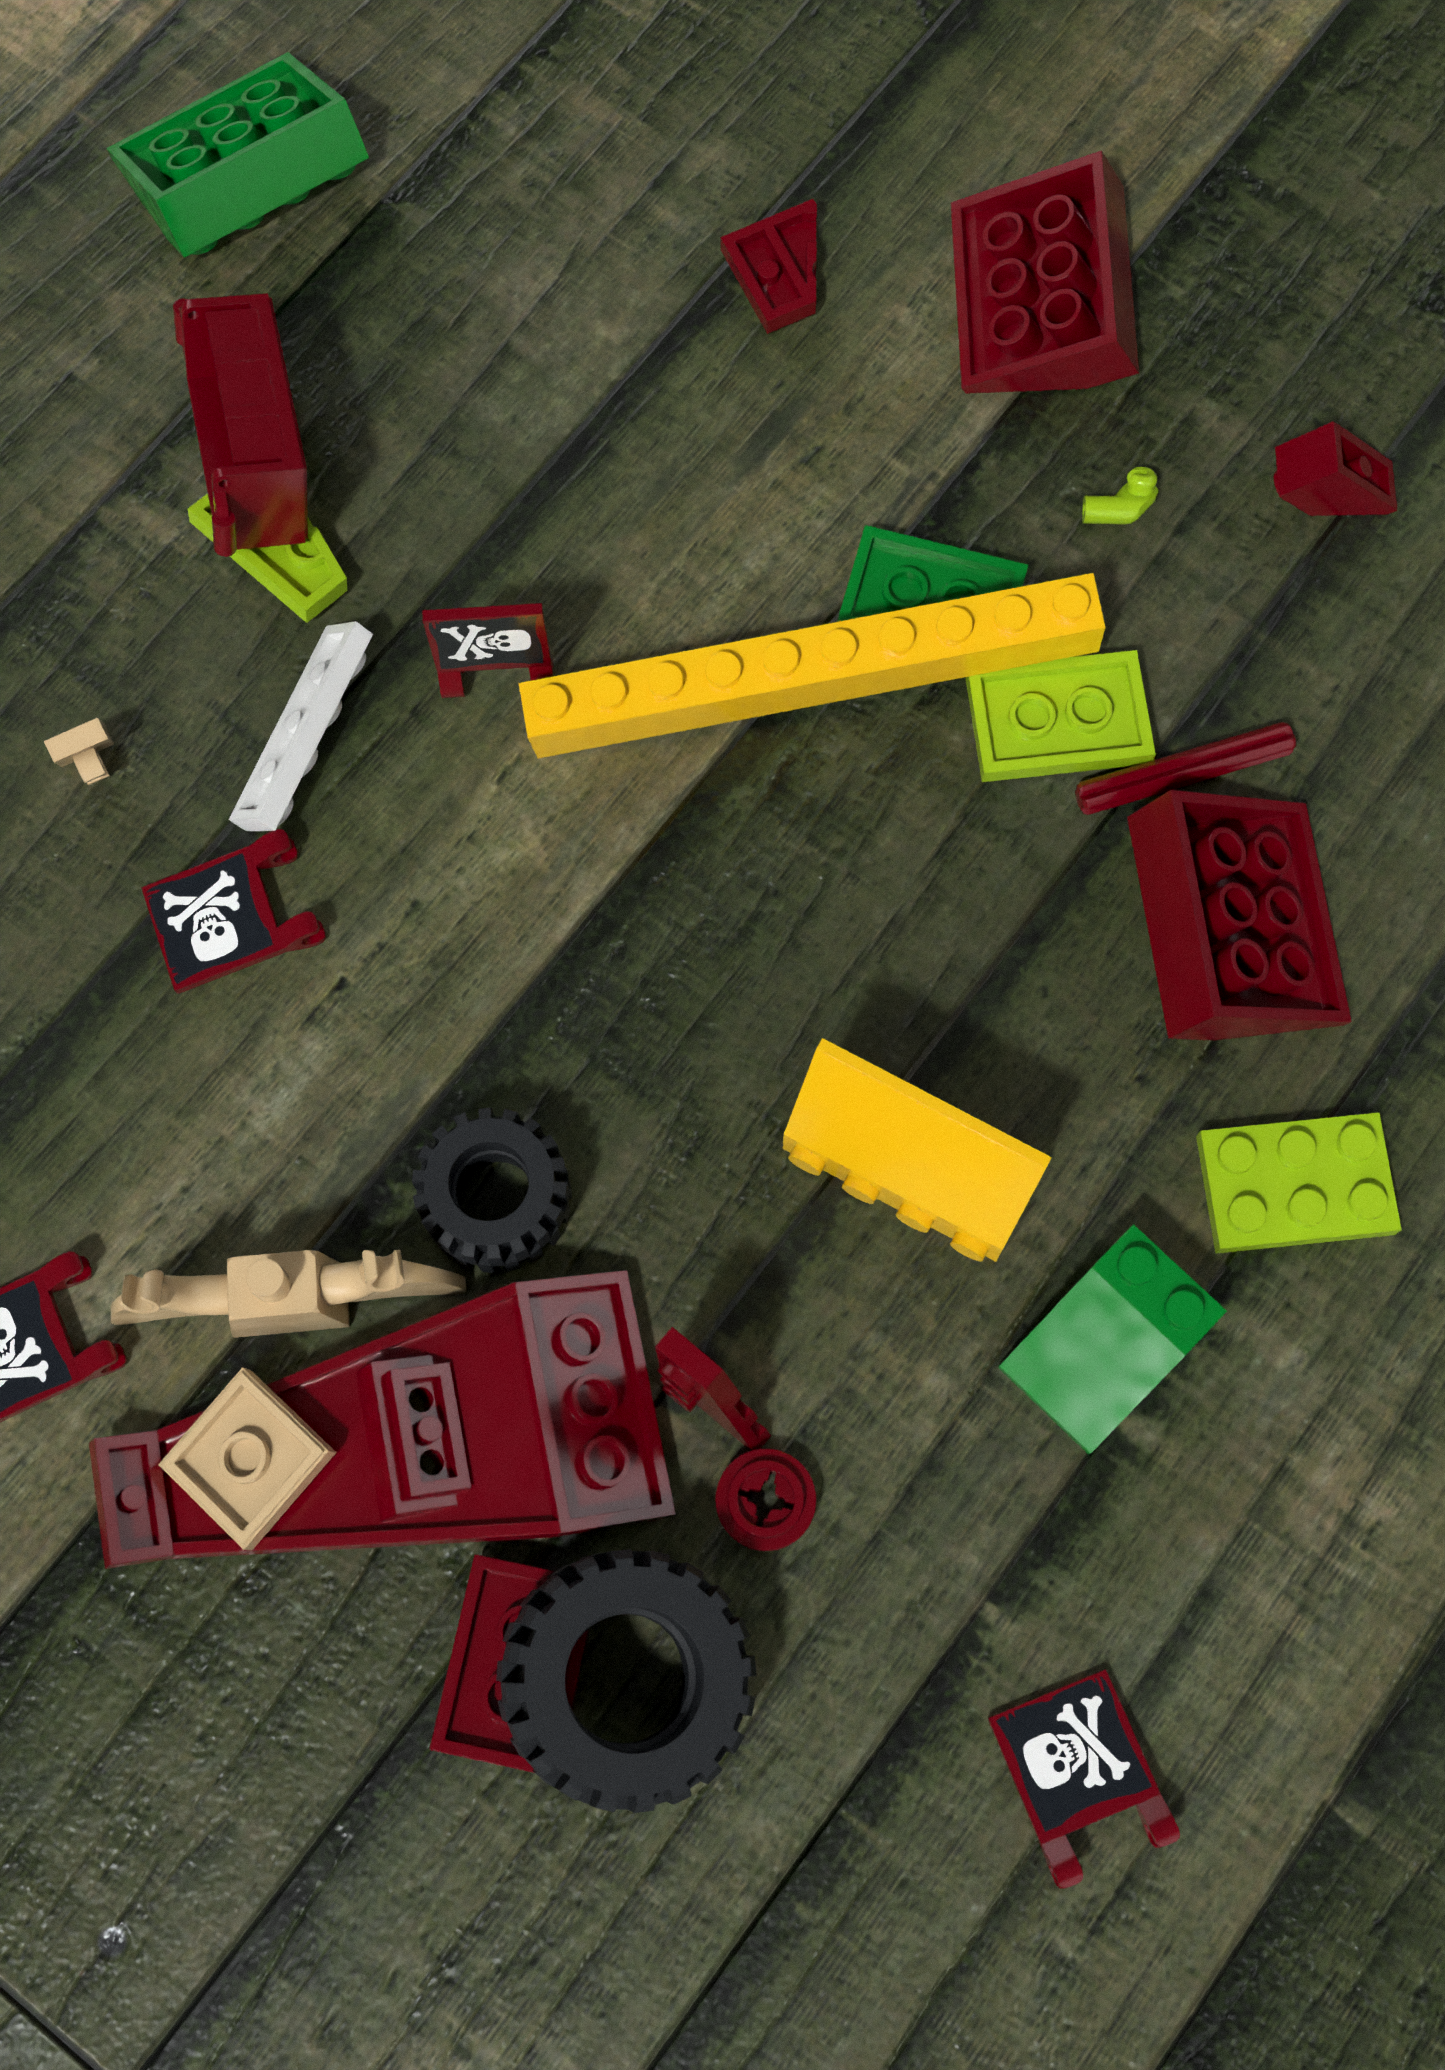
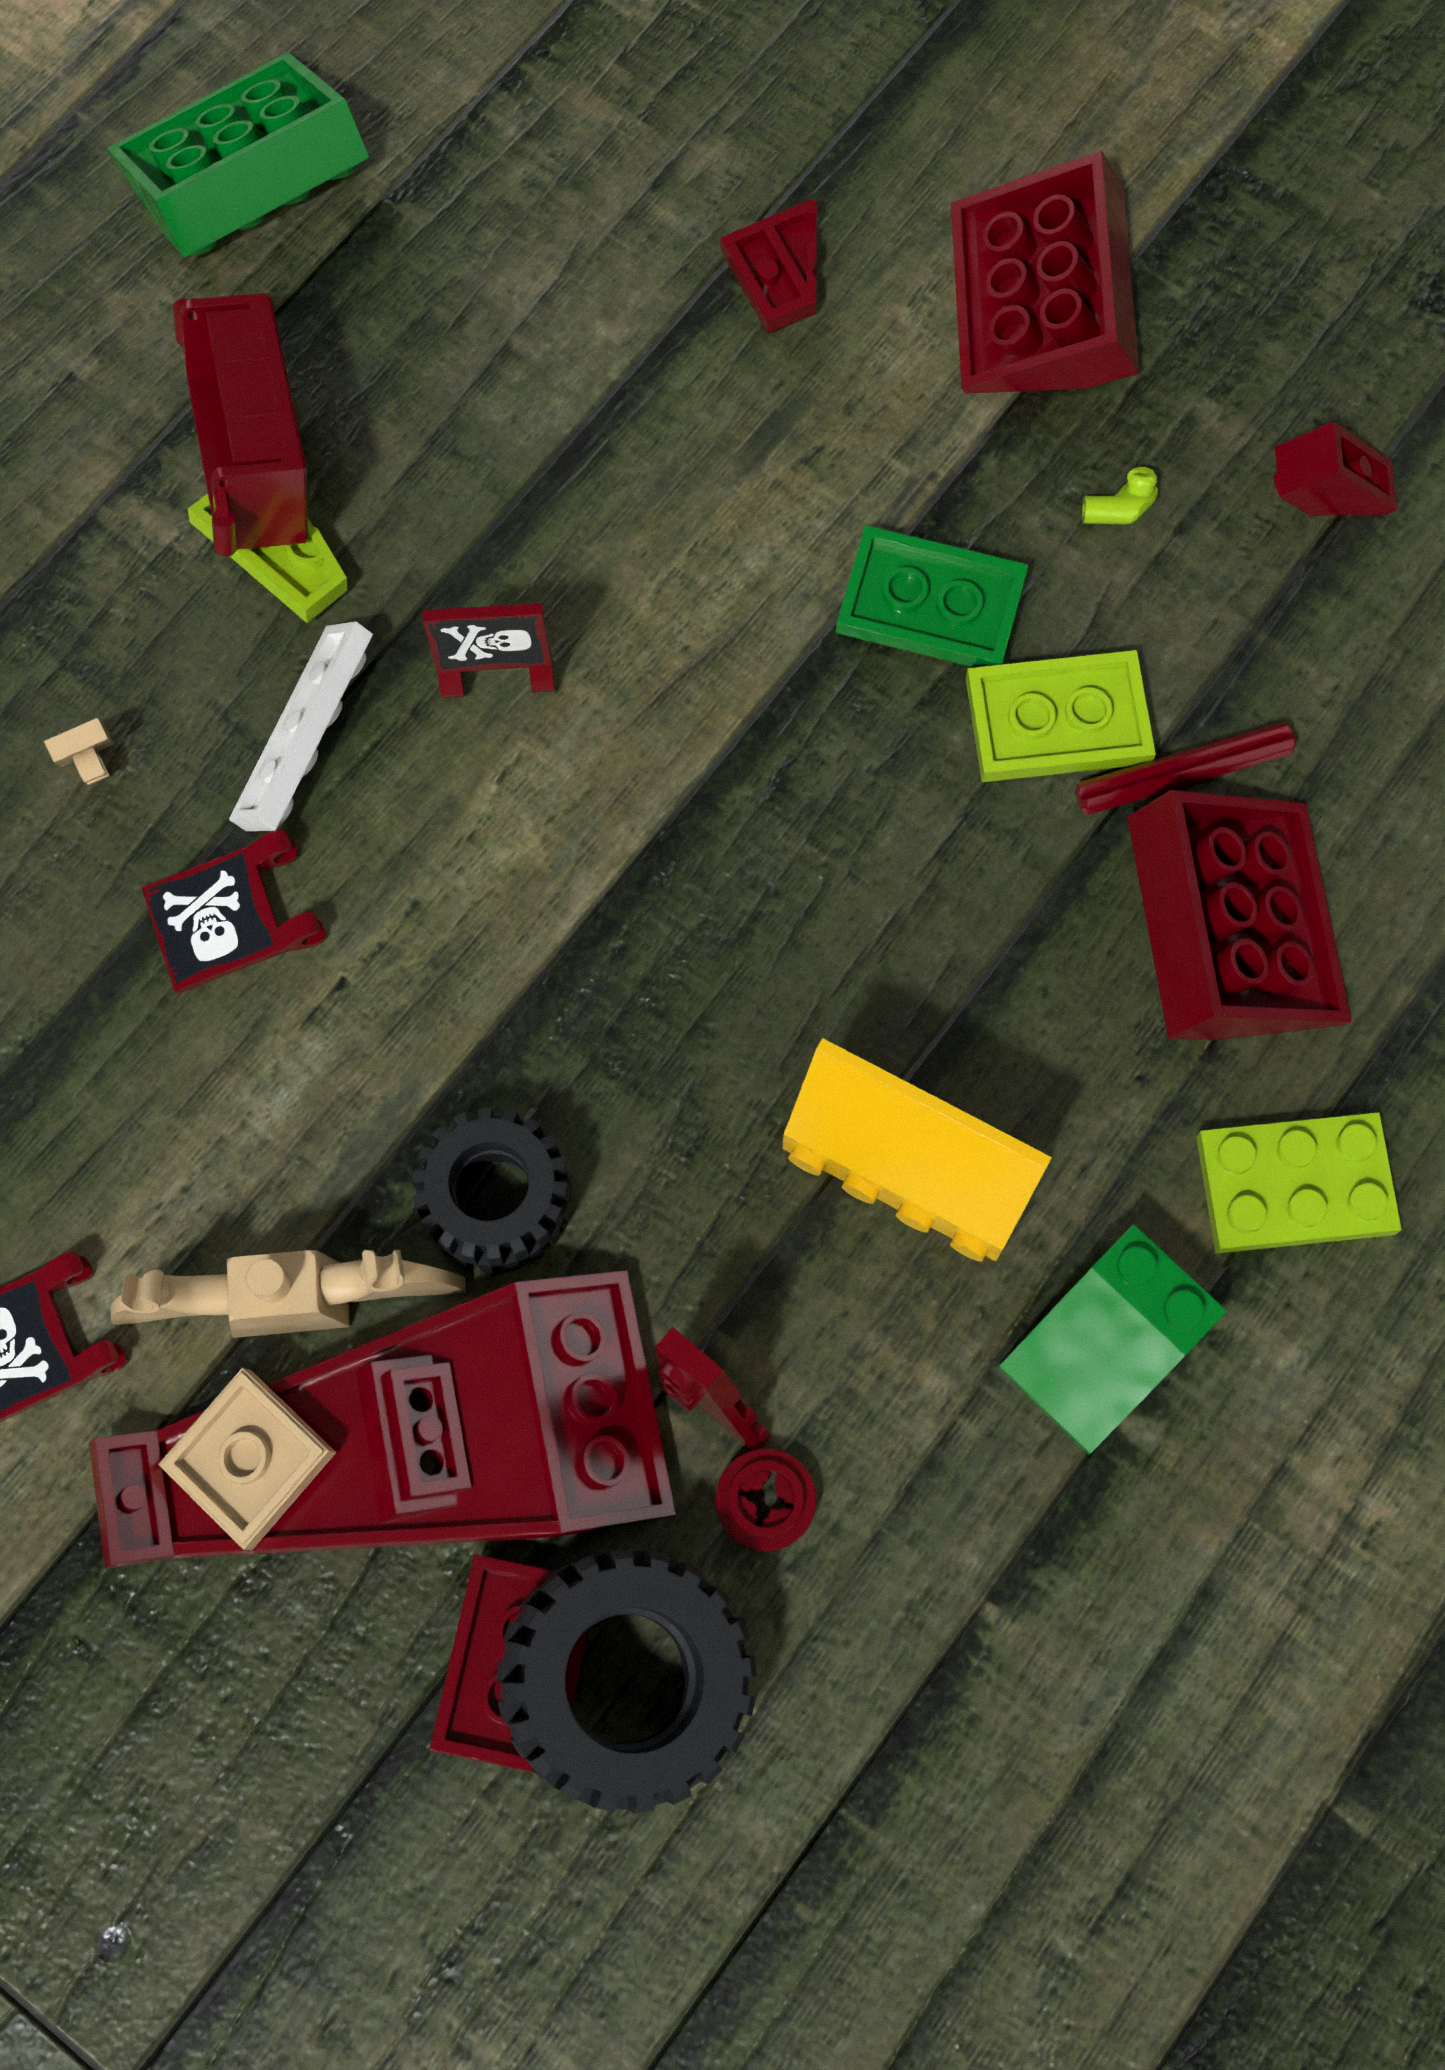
yellow brick [519,573,1105,759] -> none
flag [987,1669,1180,1889] -> none

